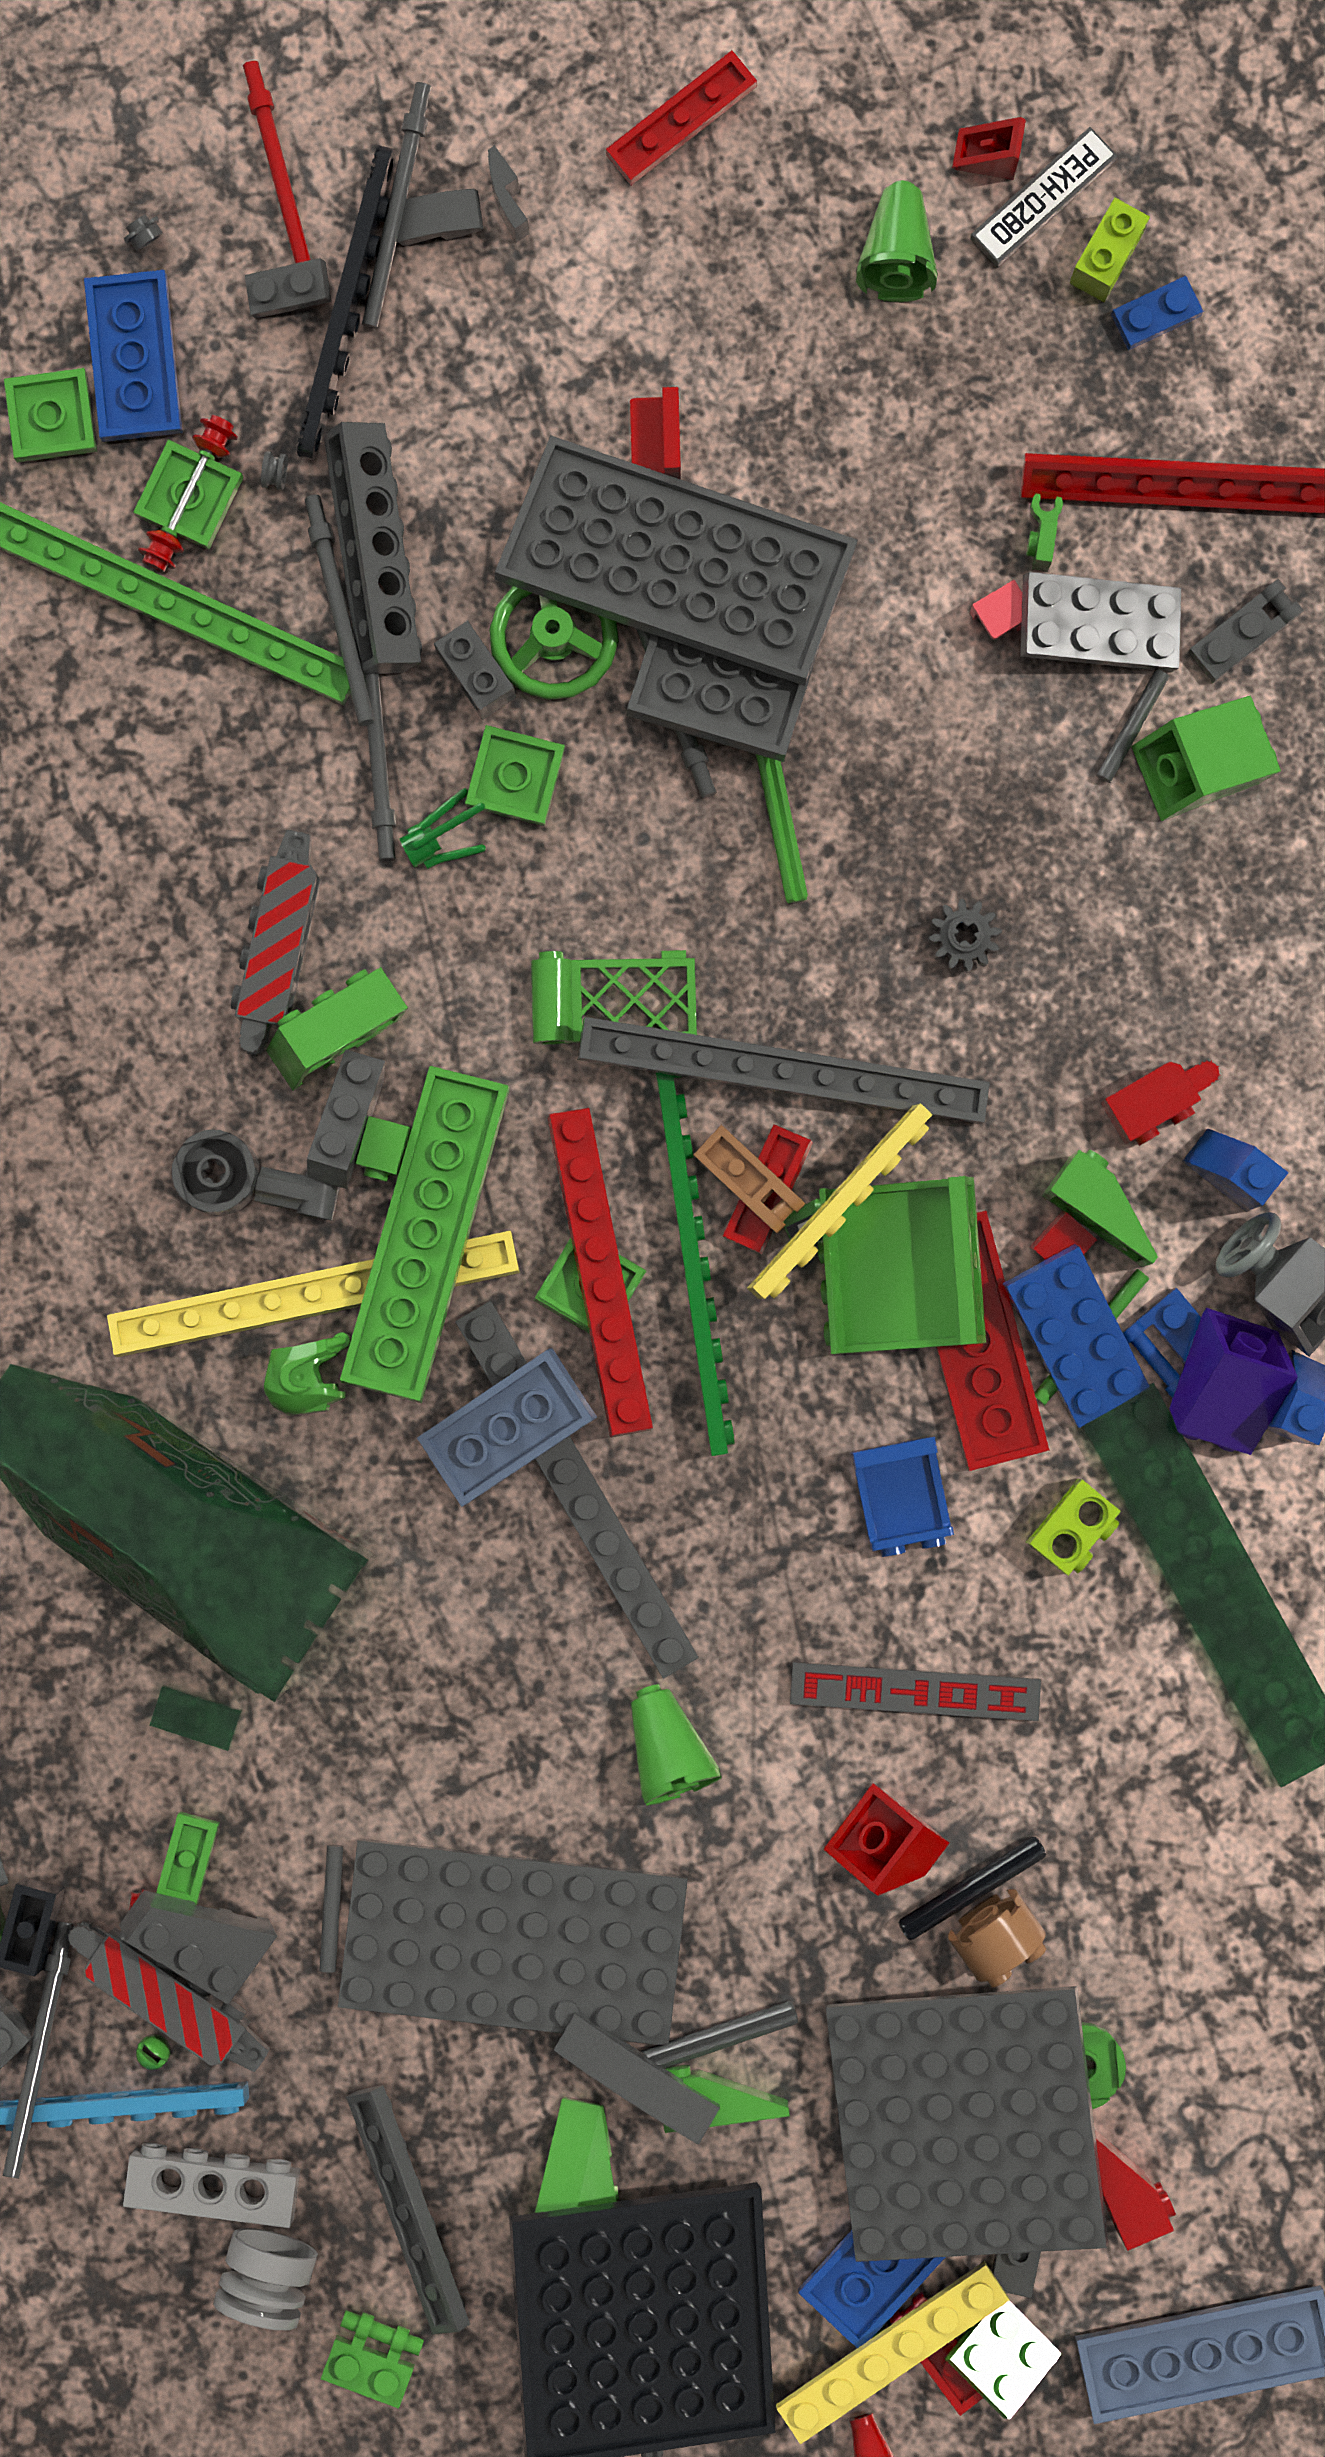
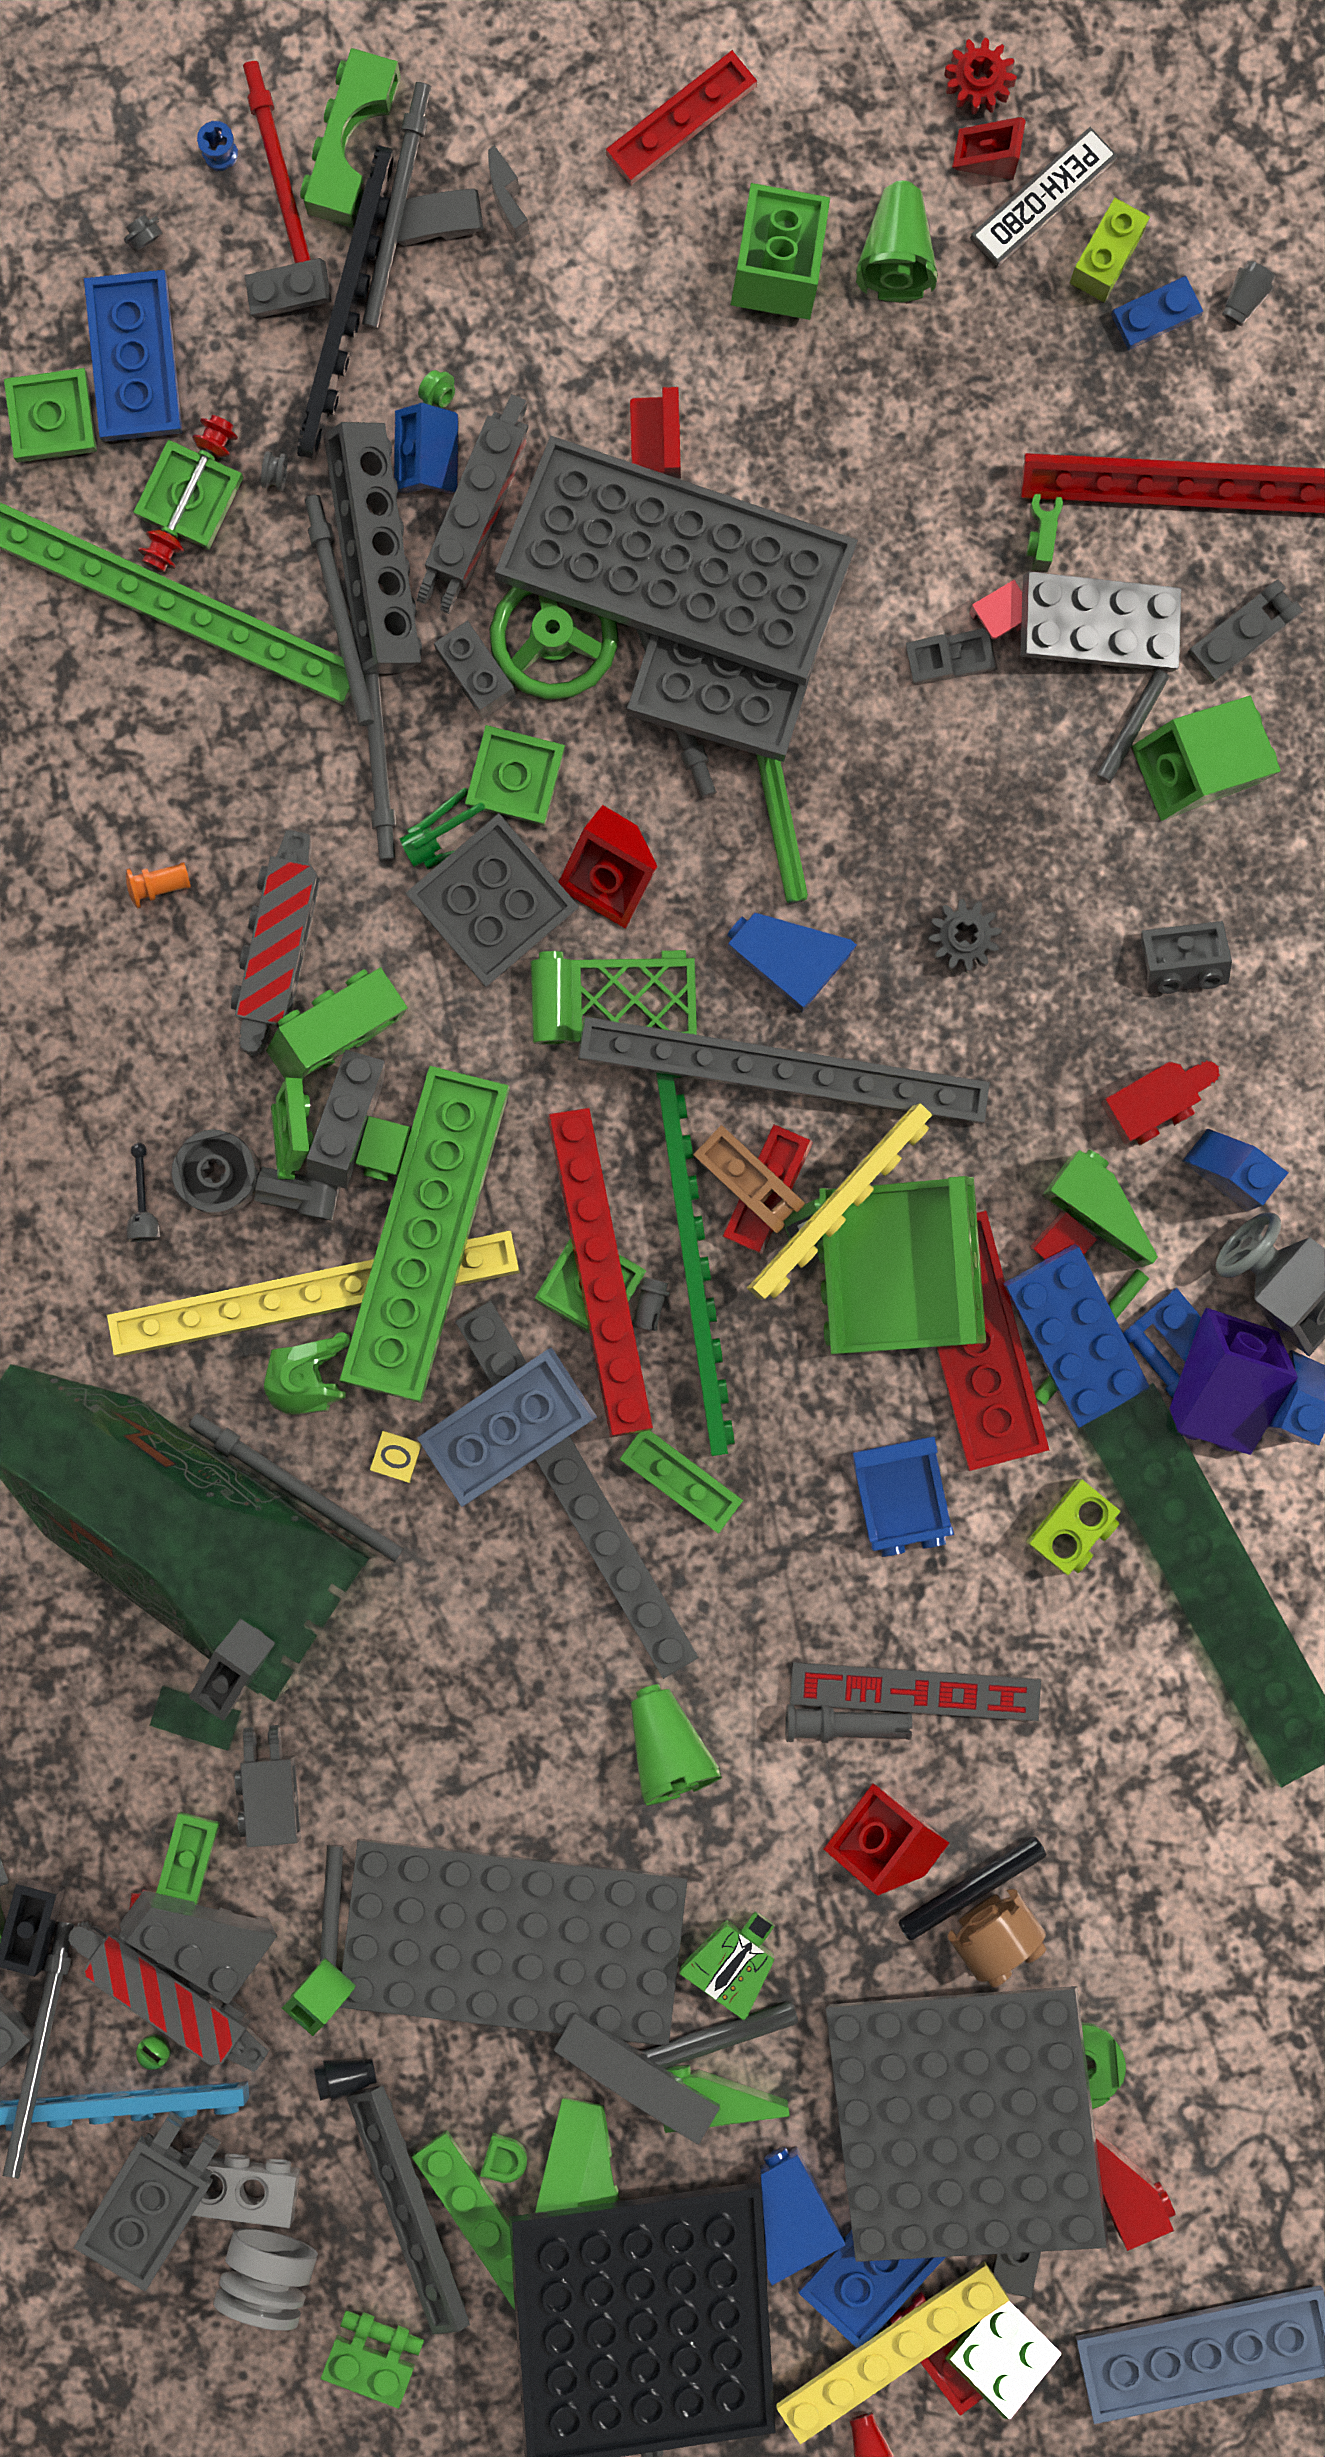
none -> dark grey tile [74,2111,221,2292]
none -> orange pin [126,862,191,909]
none -> hinge [126,1142,160,1242]
none -> dark grey bar [188,1413,404,1563]
none -> dark grey slope [189,1618,275,1721]
none -> blue bush [197,121,238,171]
none -> dark grey hinge [235,1725,301,1847]
none -> bright green plate [271,1077,314,1180]
none -> bright green brick [282,1958,356,2036]
none -> bright green arch [300,48,401,228]
none -> black cone [313,2058,377,2102]
none -> light yellow tile [370,1431,422,1483]
none -> blue panel [394,403,458,494]
none -> dark grey plate [405,813,579,987]
none -> bright green plate [412,2130,515,2310]
none -> dark grey hinge [417,394,528,614]
none -> bright green plate [418,370,455,408]
none -> bright green tile [480,2133,527,2183]
none -> red slope [558,805,658,929]
none -> bright green plate [620,1431,744,1534]
none -> dark grey pin [632,1277,670,1331]
none -> bright green torso [679,1911,775,2021]
none -> blue slope [727,913,857,1012]
none -> bright green slope [730,183,830,320]
none -> blue slope [760,2146,846,2285]
none -> dark grey pin [785,1704,913,1743]
none -> dark grey slope [906,628,997,684]
none -> red gear [944,38,1017,115]
none -> dark grey bracket [1141,921,1232,994]
none -> dark grey cone [1222,261,1276,326]

